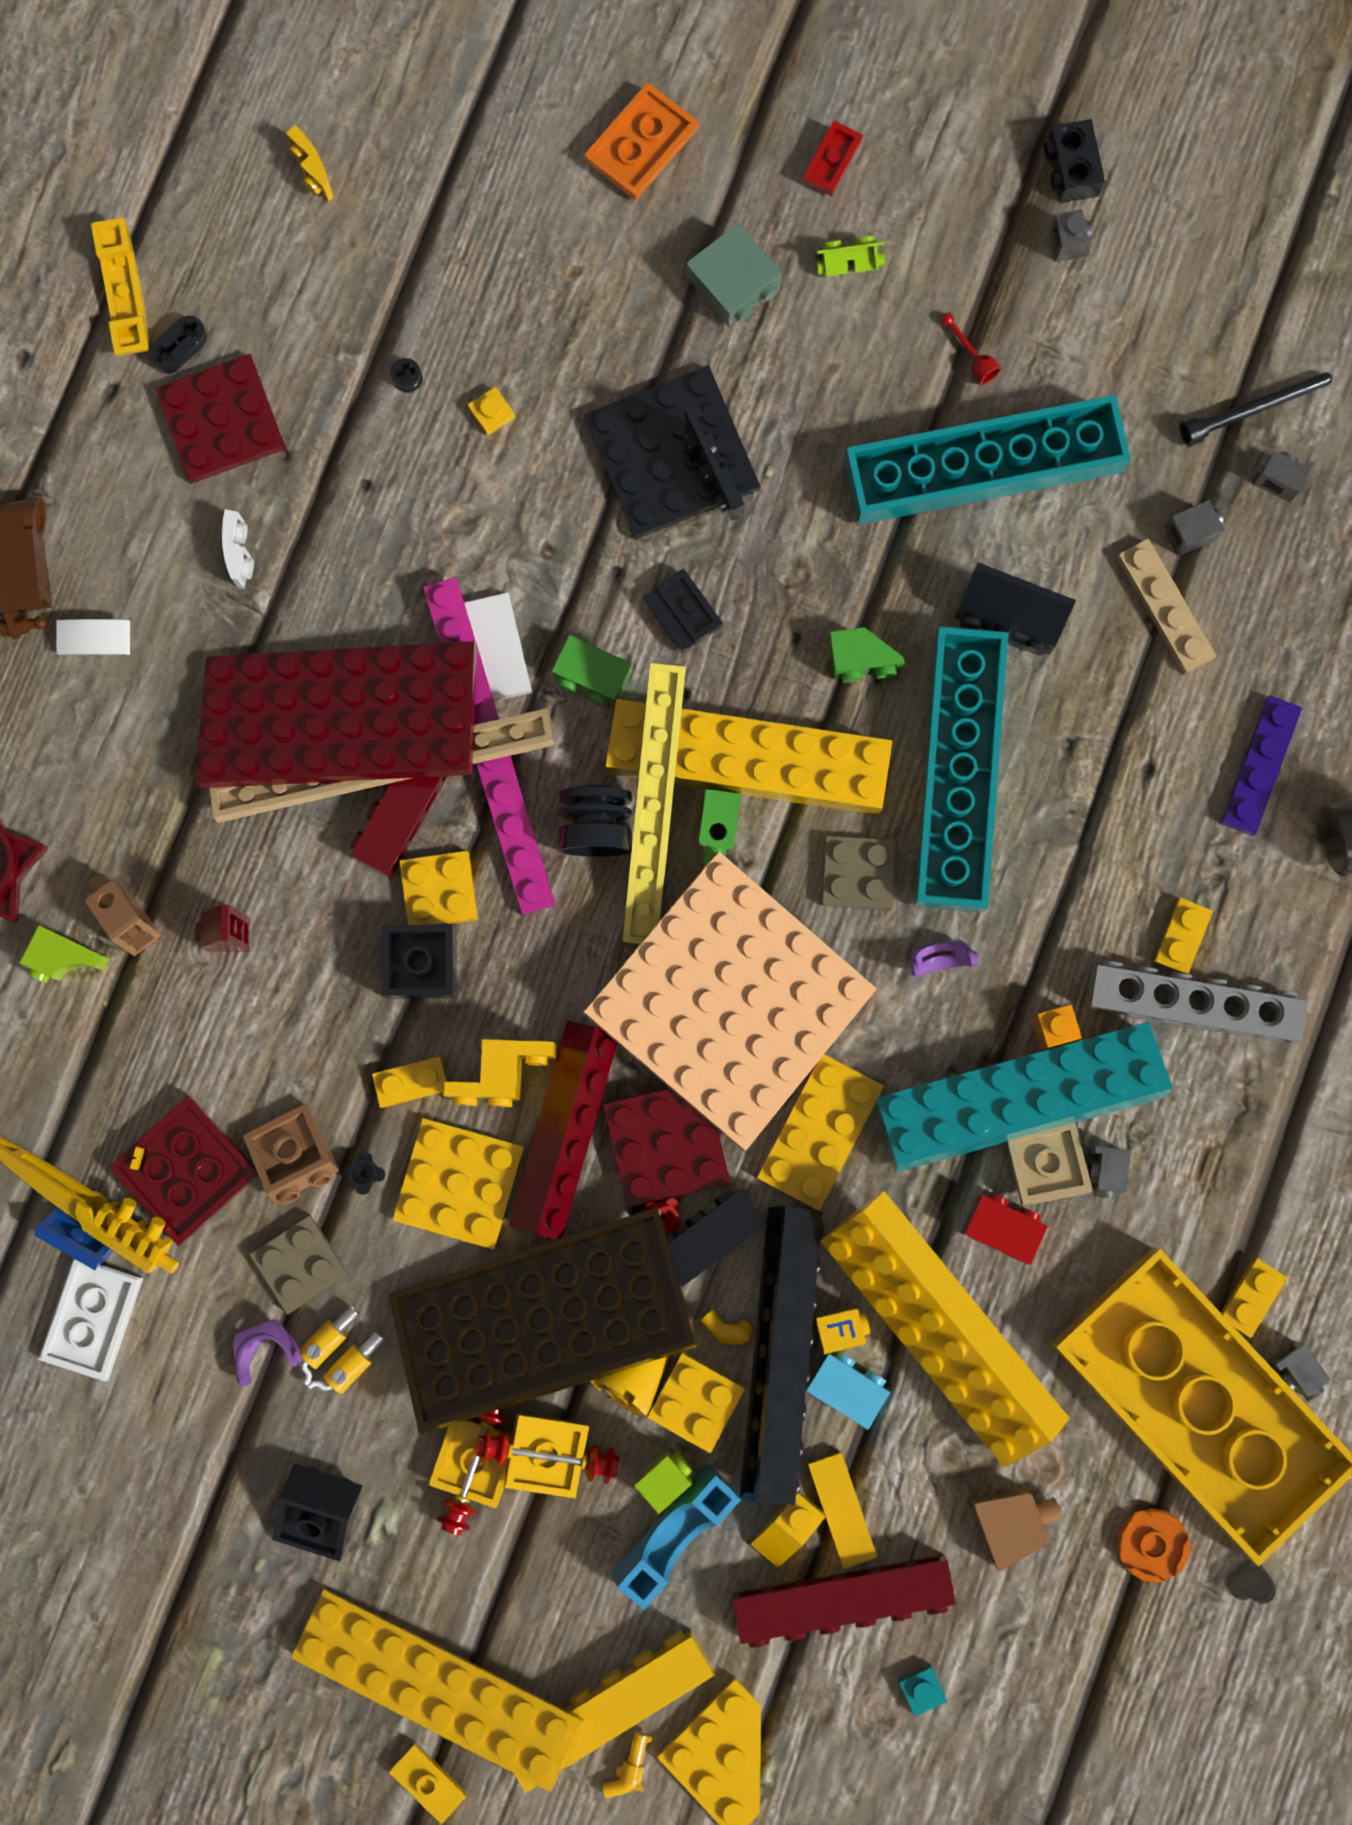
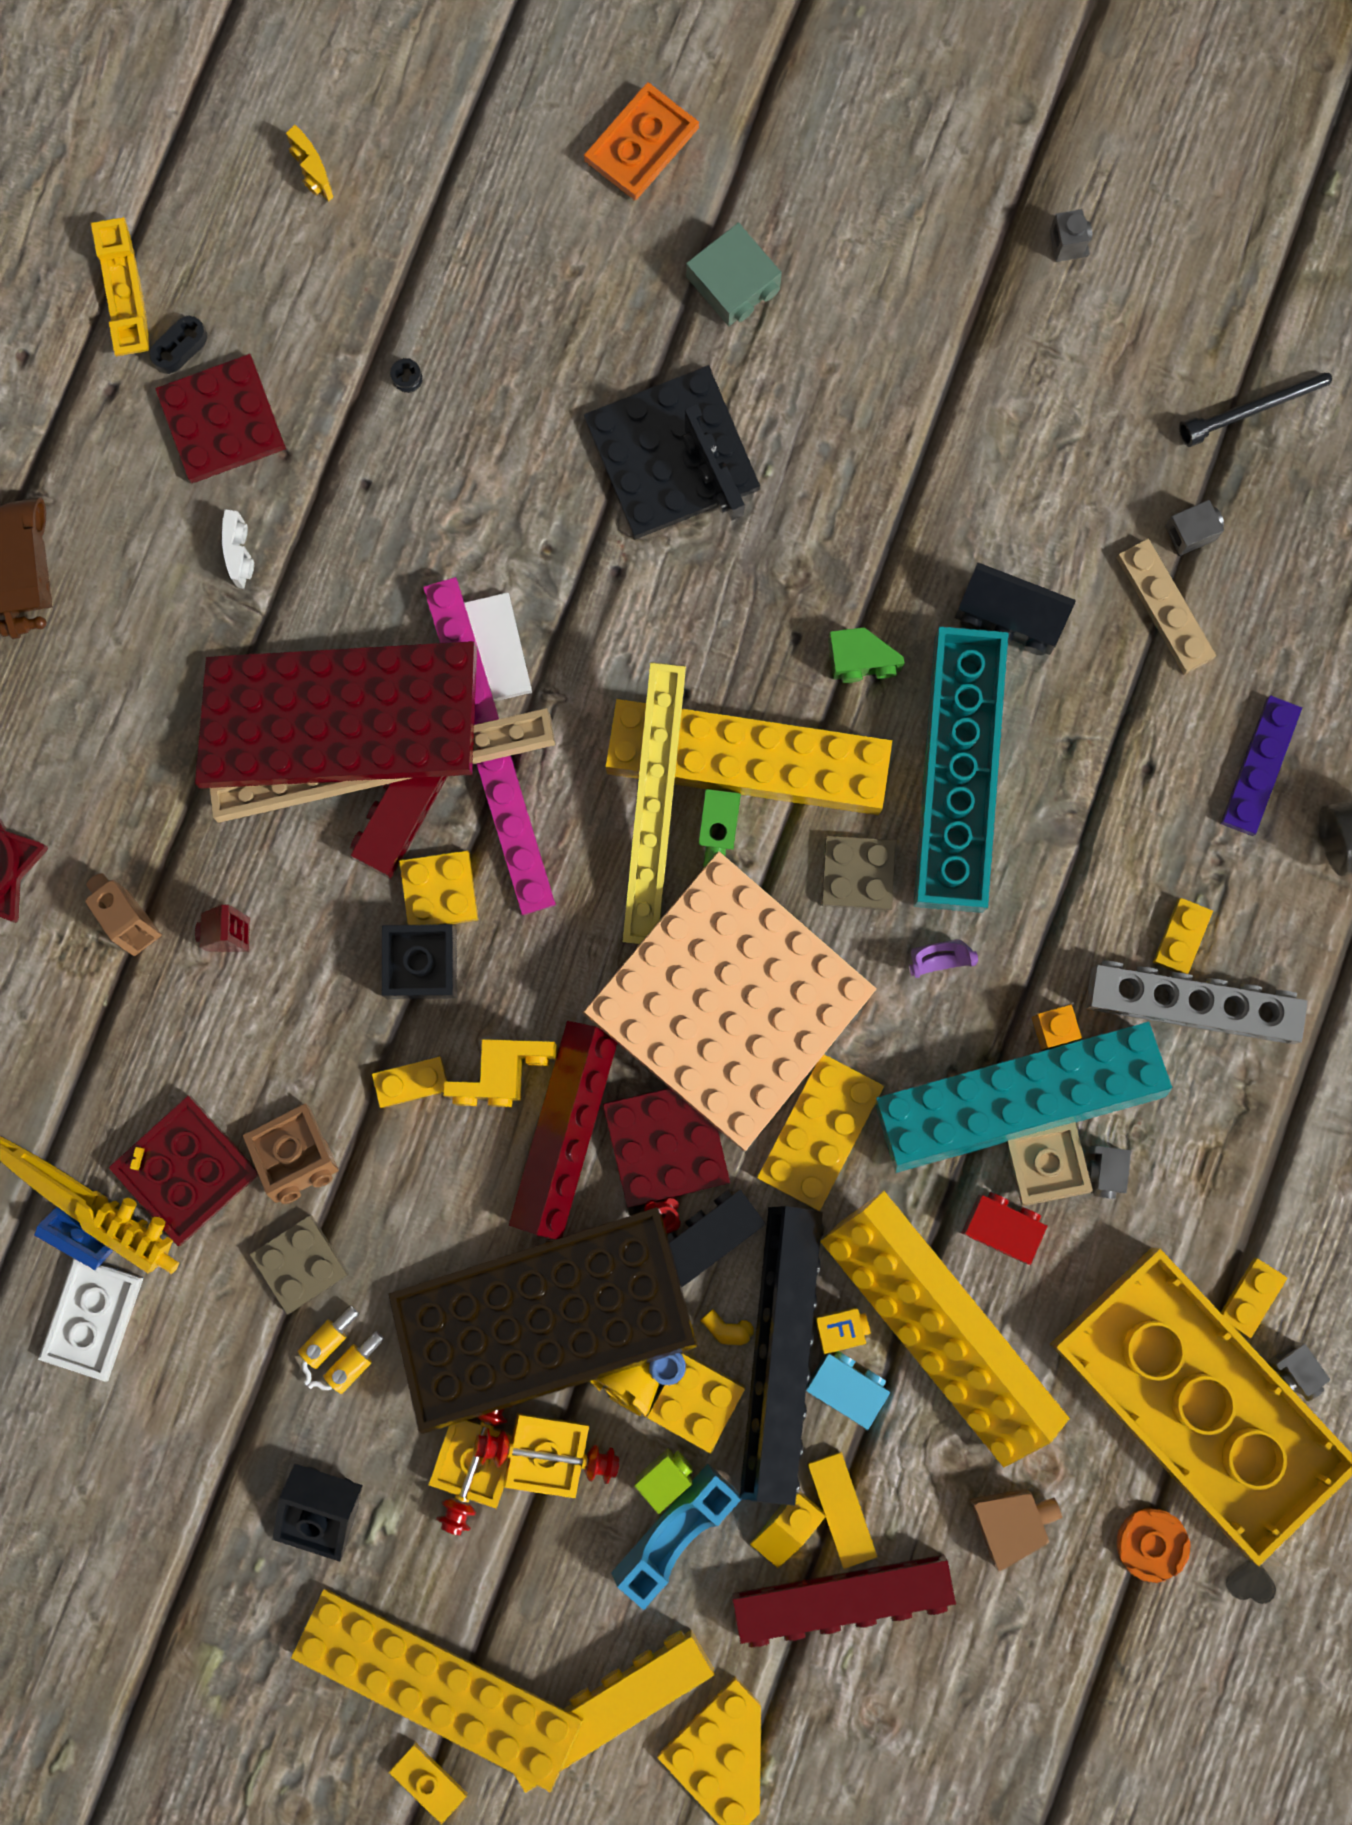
lime arch [20,926,110,983] -> none
white slope [56,619,130,656] -> none
medium lavender helmet [233,1319,301,1387] -> none
black plate [343,1152,386,1195] -> none
yellow plate [392,1118,525,1250] -> none
yellow plate [468,386,515,436] -> none
bright green brick [552,635,633,708] -> none
black wheel [558,785,632,857] -> none
yellow piece [602,1732,653,1799] -> none
black plate [643,568,723,654] -> none
red plate [803,120,863,197] -> none
lime hinge [814,236,885,278] -> none
teal brick [844,395,1131,525] -> none
teal plate [898,1664,947,1717] -> none
red hinge [941,313,1002,385] -> none
black brick [1044,119,1105,203] -> none
flat silver brick [1254,450,1314,502] -> none
none -> medium blue plate [649,1353,686,1385]

